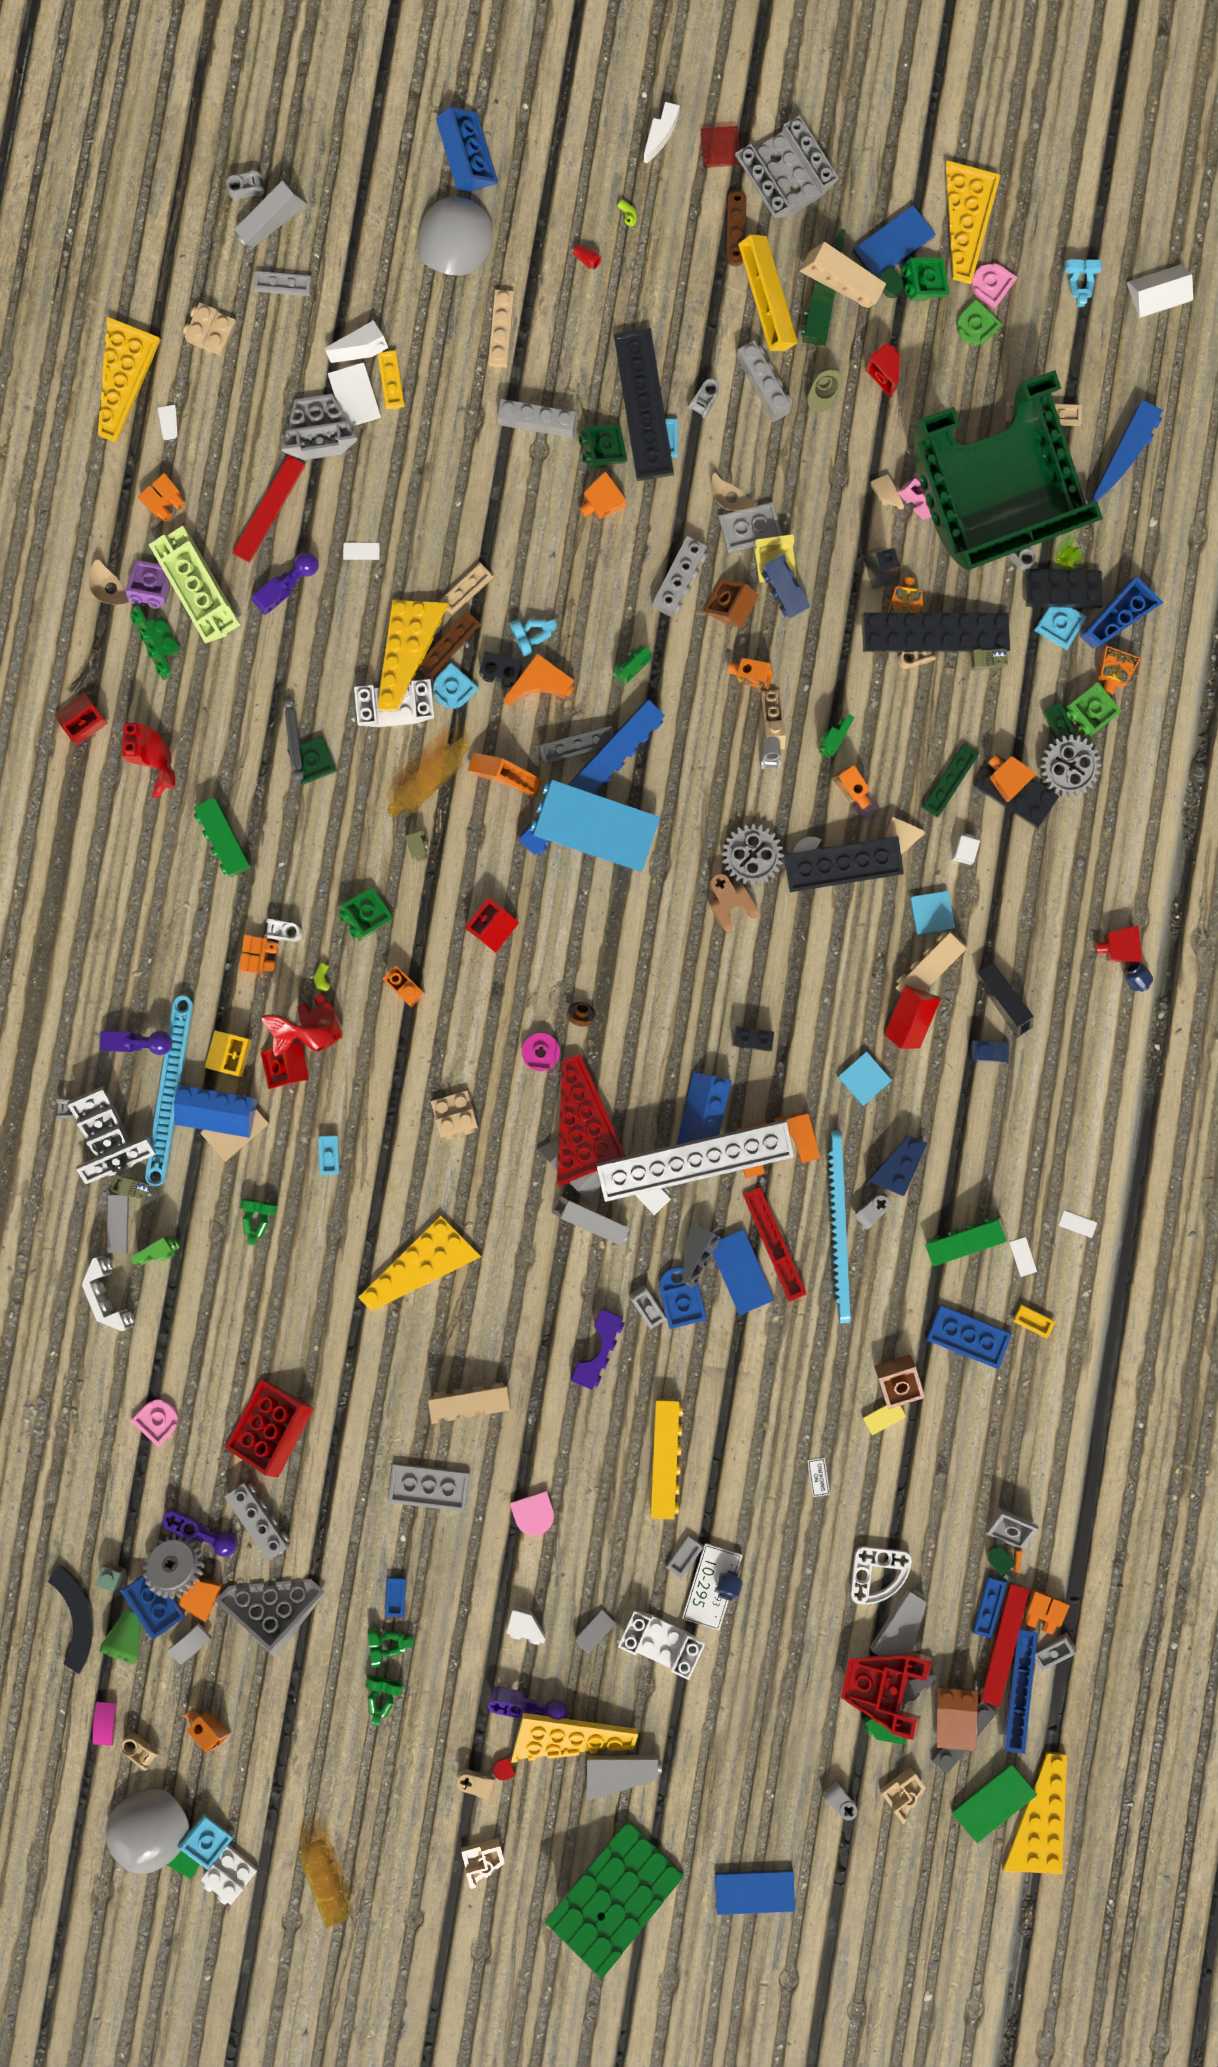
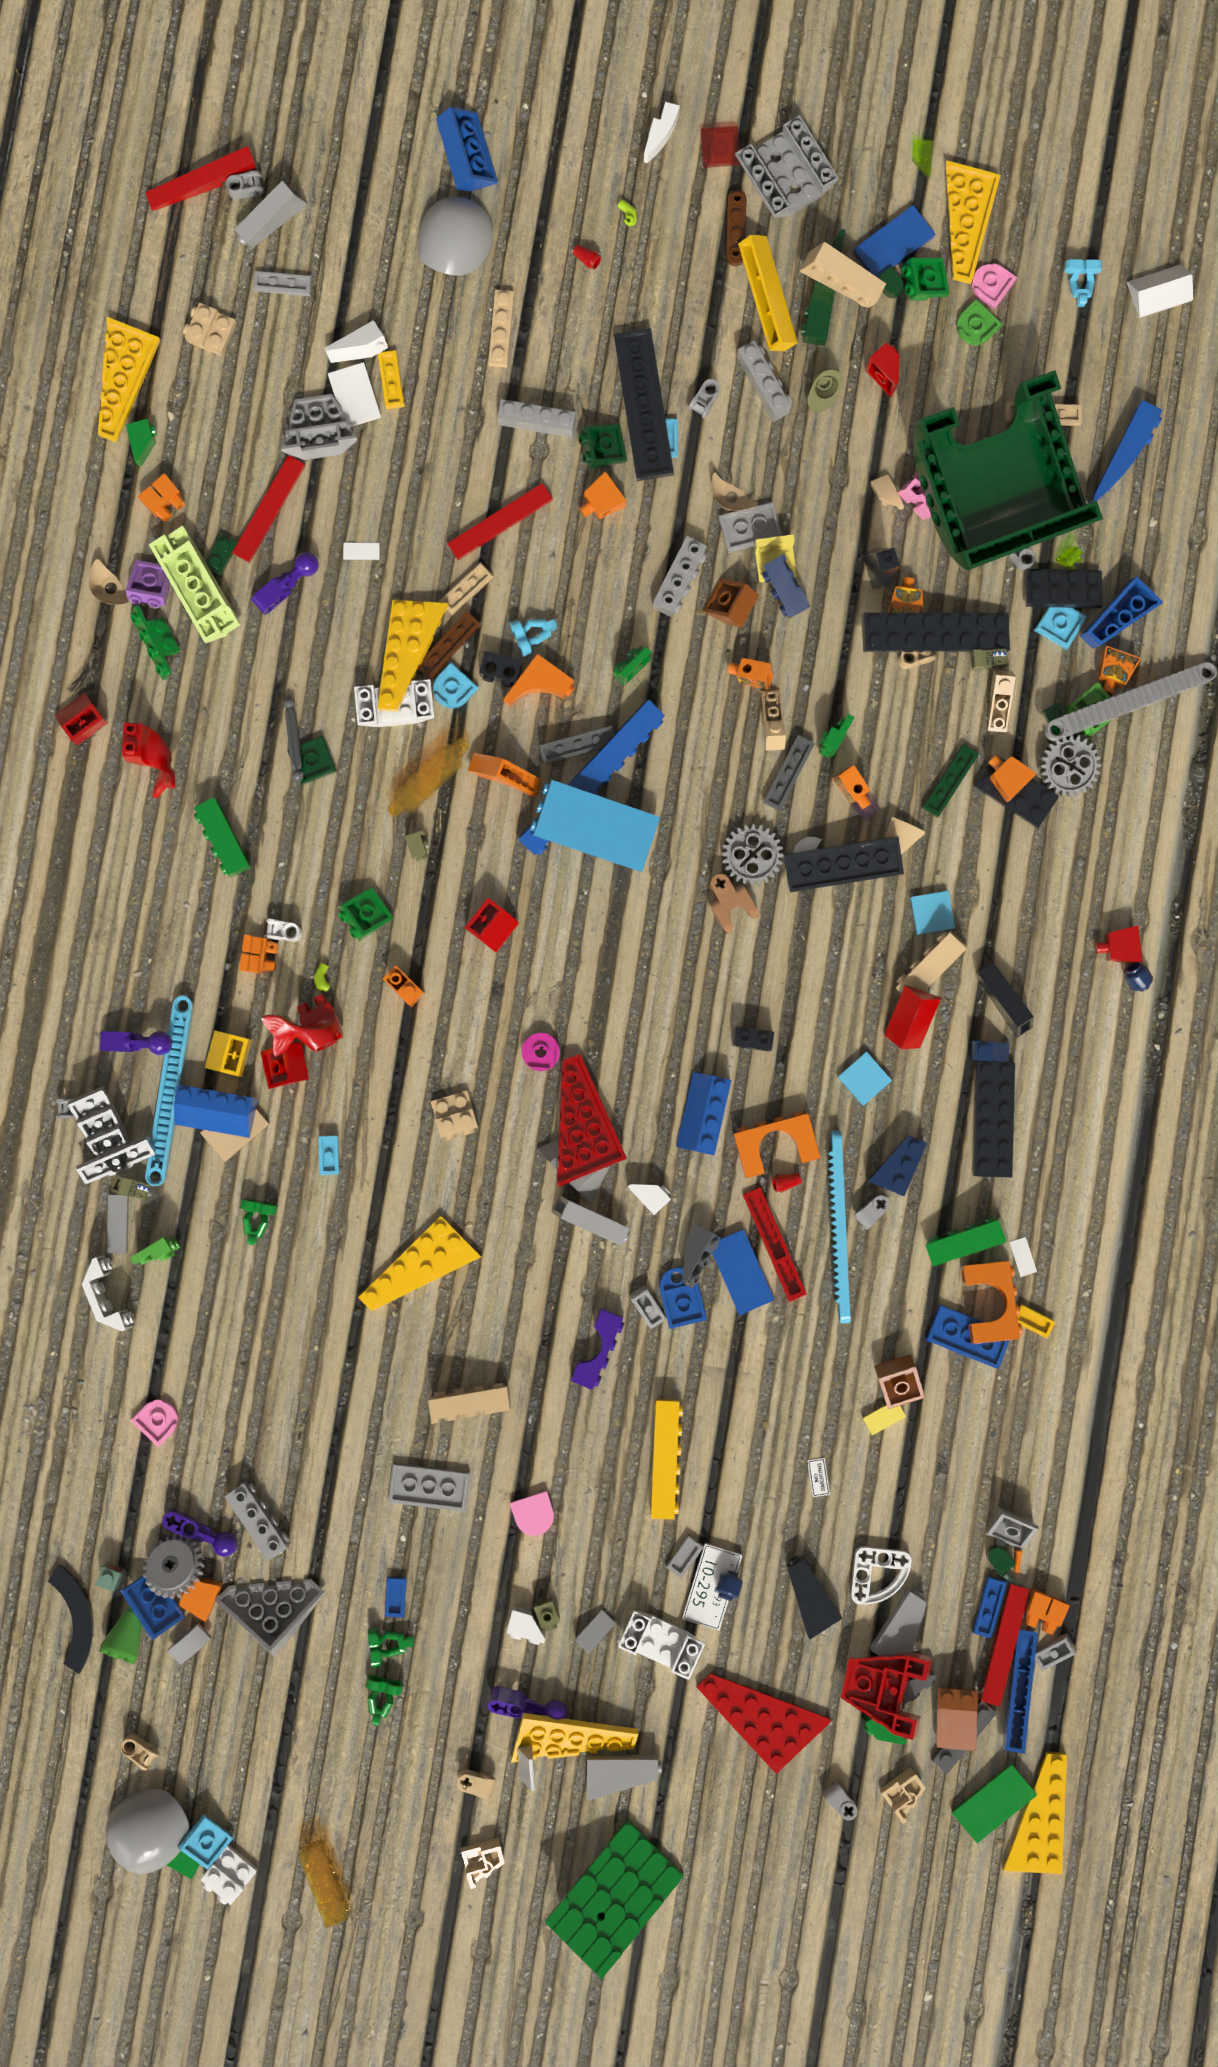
dark pink slope [93,1702,117,1746] -> none
white sticker [158,405,177,440] -> none
orange torso [184,1708,231,1753] -> none
red slope [225,1379,314,1478] -> none
red tile [493,1756,516,1781] -> none
reddish brown plate [567,1002,596,1027] -> none
plate [596,1119,794,1202] -> none
blue tile [715,1870,795,1915] -> none
light grey piece [760,737,781,769] -> none
white brick [952,834,980,865] -> none
white sticker [1059,1211,1097,1238] -> none
none -> green slope [126,419,157,466]
none -> red slope [145,146,257,212]
none -> dark green plate [206,534,237,577]
none -> red tile [447,483,553,561]
none -> light grey slope [517,1746,535,1791]
none -> olive brick [534,1597,560,1631]
none -> red wing [696,1672,832,1774]
none -> dark grey plate [763,735,815,812]
none -> red cone [772,1173,802,1193]
none -> black slope [786,1555,843,1640]
none -> clear neon green tile [912,140,932,177]
none -> orange arch [961,1261,1022,1344]
none -> black plate [973,1061,1015,1178]
none -> tan slope [987,669,1016,732]
none -> light grey gear [1044,662,1217,741]

